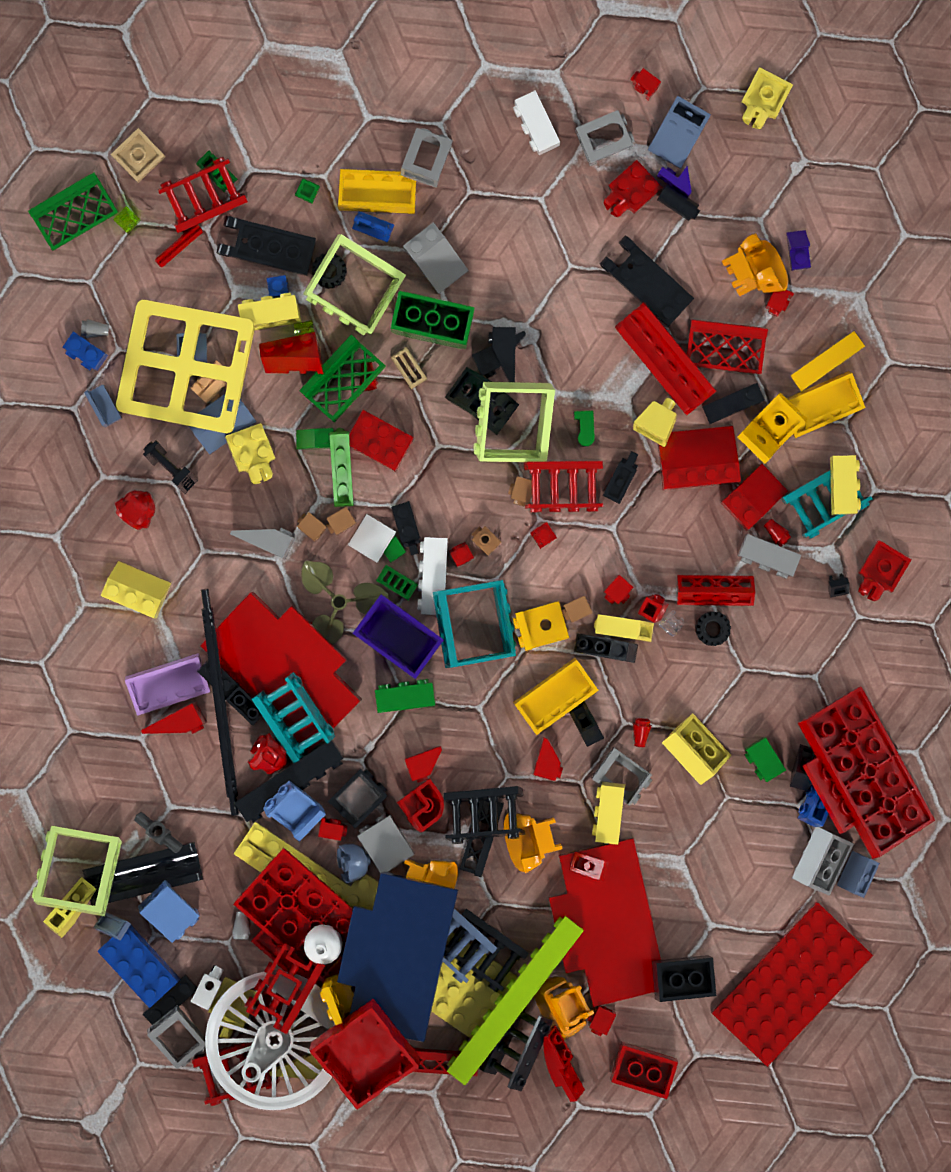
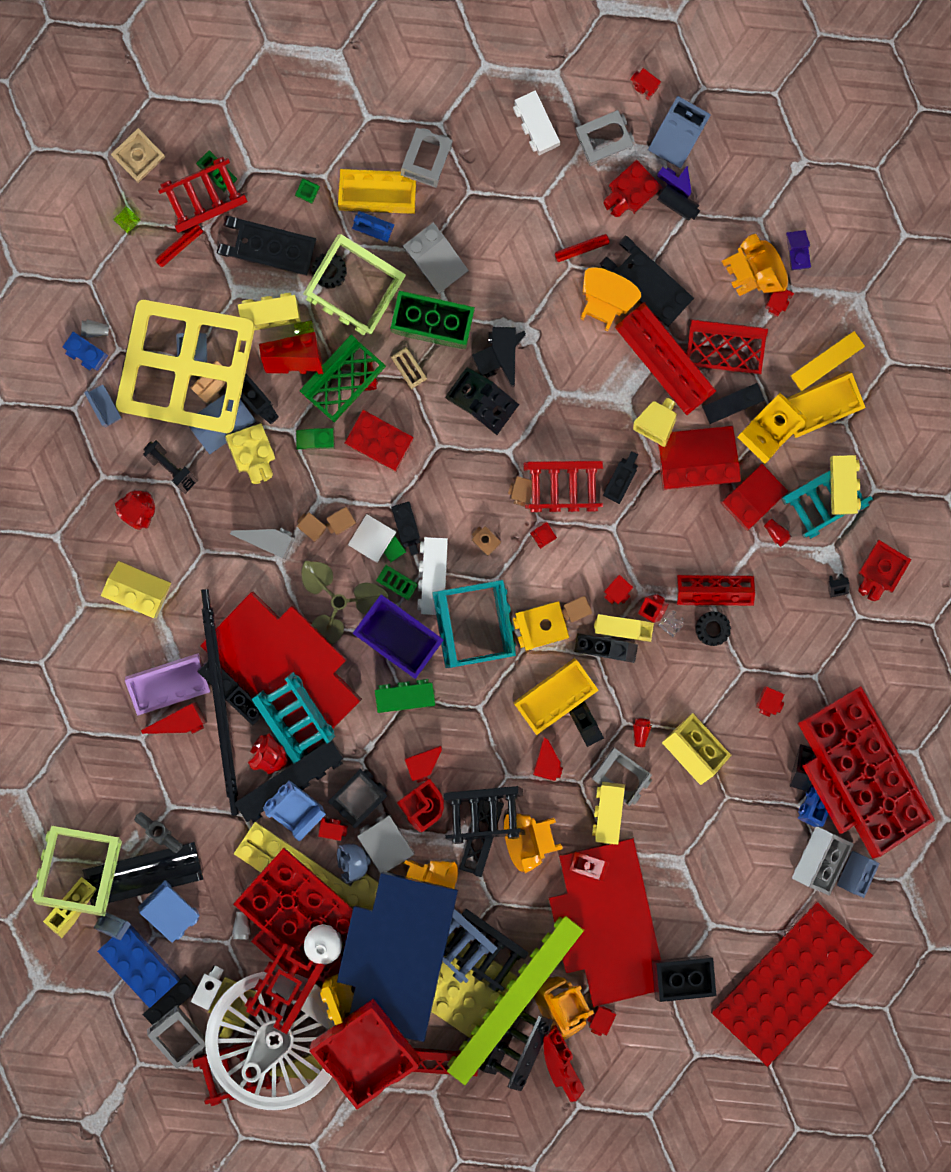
green fence [28,172,119,251] -> none
blue brick [266,275,290,299] -> none
bright green piece [329,428,353,507] -> none
red brick [449,542,474,568] -> none
yellowish green window [473,382,555,462] -> none
green leg [573,411,595,447] -> none
red brick [610,1041,678,1099] -> none
light grey brick [738,534,801,579] -> none
light yellow plate [742,67,793,129] -> none
green piece [744,737,786,782] -> none
none -> black hinge [241,374,279,425]
none -> red axle [555,234,610,262]
none -> light orange piece [580,267,641,332]
none -> red brick [756,686,785,717]

